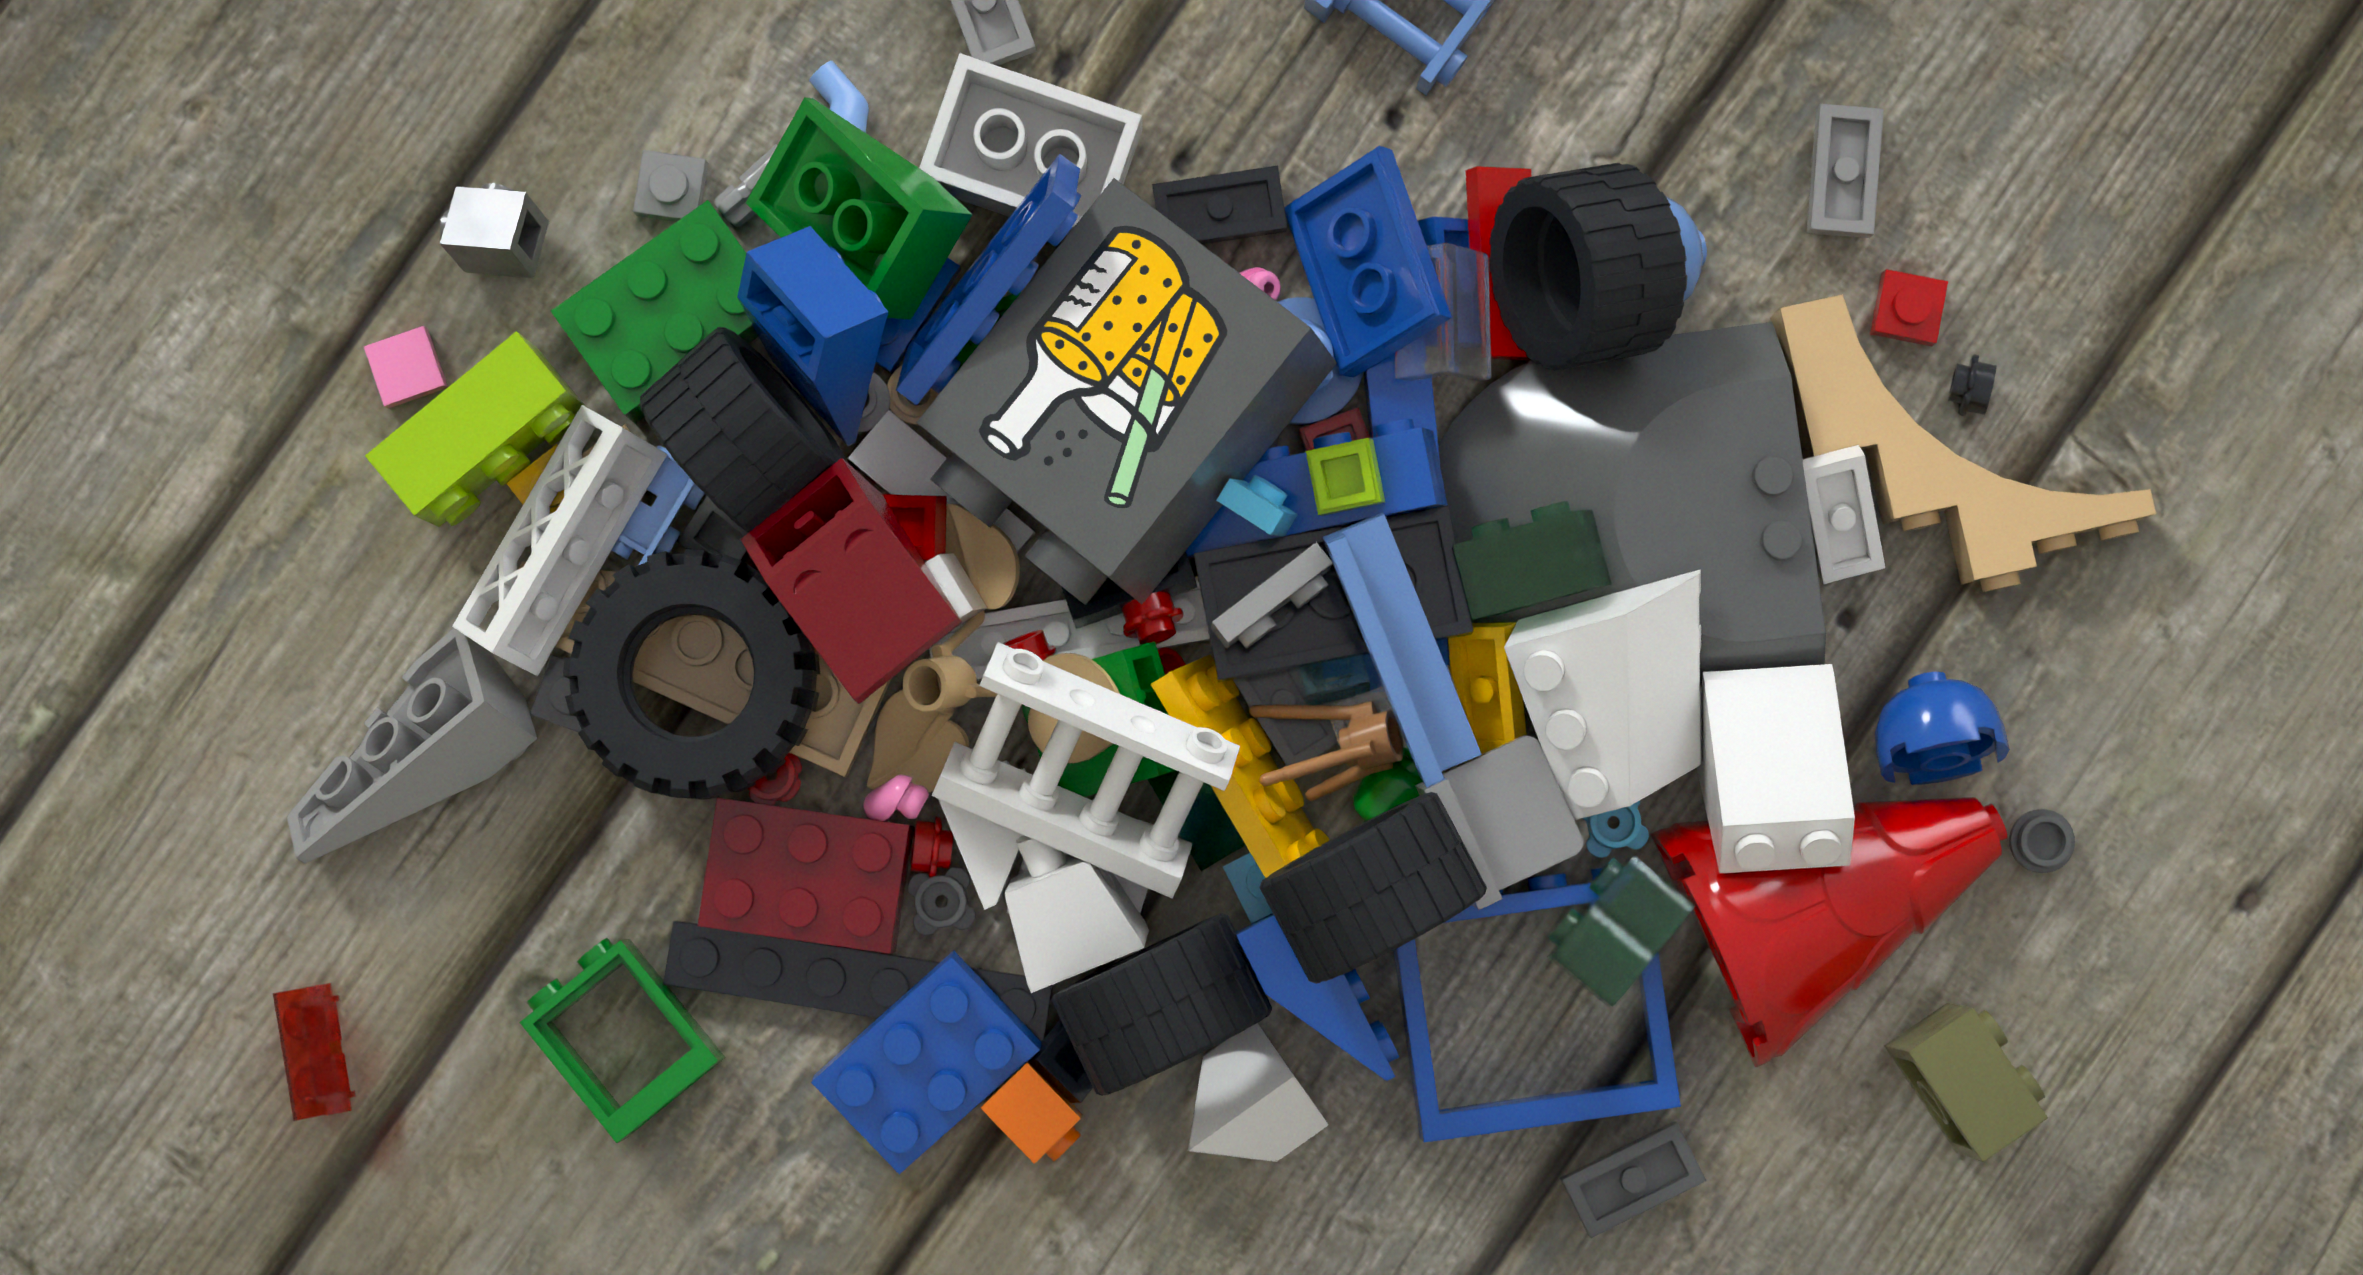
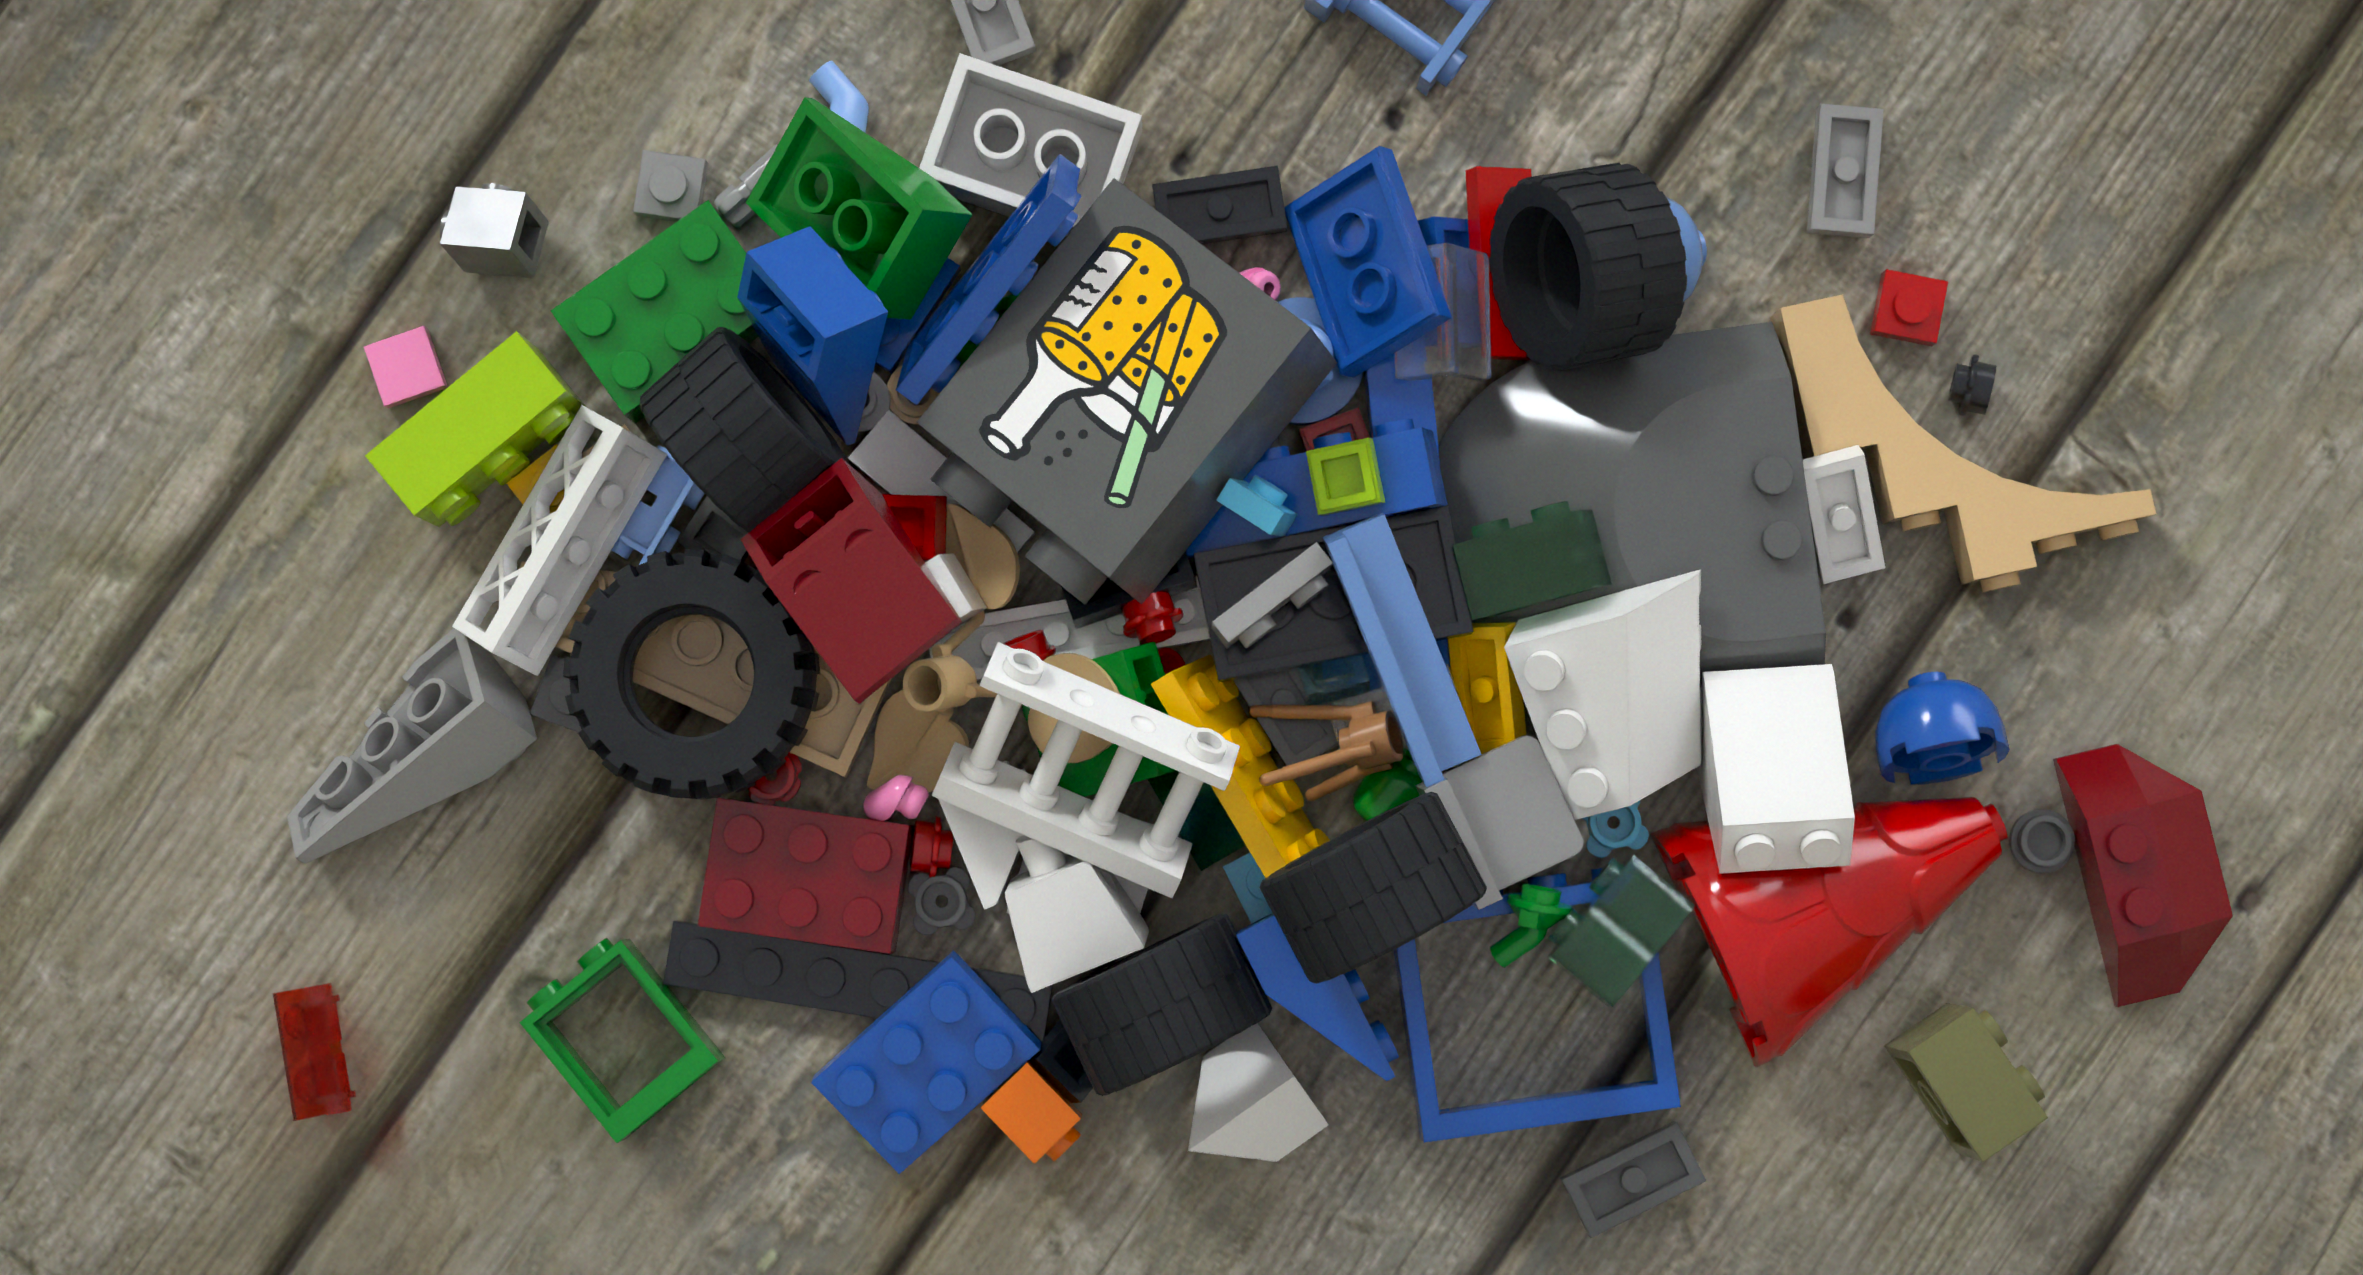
none -> green plate [1490,884,1572,968]
none -> dark red wedge [2053,744,2233,1007]

